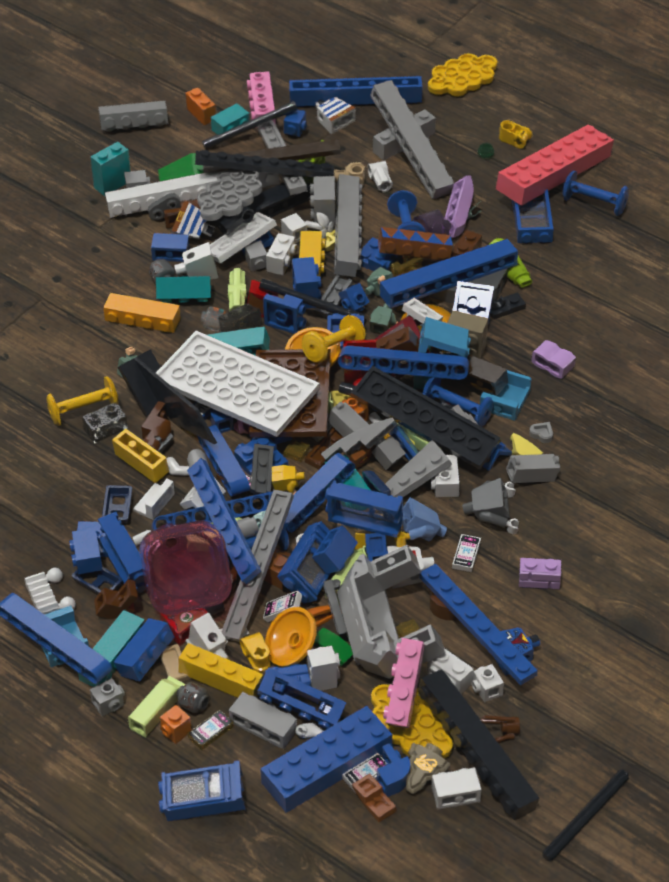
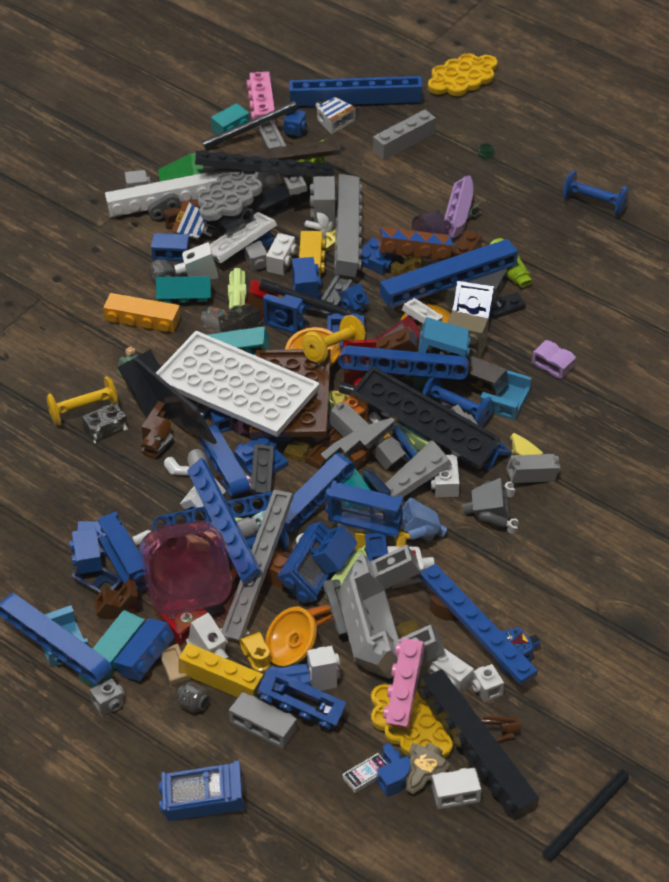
white gear [24,568,76,615] -> none
teal brick [91,142,131,196] -> none
light grey brick [99,101,168,131] -> none
dark blue piece [102,485,132,524] -> none
yellow brick [112,429,169,483] -> none
yellowish green piece [128,676,185,737] -> none
white panel [133,479,175,520] -> none
orange brick [160,705,192,744] -> none
orange brick [186,88,217,125] -> none
tile [187,709,234,751] -> none
blue brick [261,706,392,813] -> none
tile [263,591,302,622] -> none
yellow piece [272,465,305,495] -> none
white brick [281,213,307,243] -> none
white arm [296,723,323,738] -> none
green slope [313,628,353,666] -> none
tan connector [334,162,365,186] -> none
dark orange slope [352,773,396,822] -> none
sand green piece [365,267,393,297] -> none
white piece [367,161,392,192] -> none
sand green piece [369,303,398,334] -> none
light grey brick [371,80,454,199] -> none
blue hose [387,190,425,232] -> none
tile [452,534,481,572] -> none
coral brick [496,125,614,206] -> none
yellow piece [499,120,532,149] -> none
door [512,189,554,243] -> none
lavender brick [519,558,561,589] -> none
light grey tile [529,422,553,443] -> none

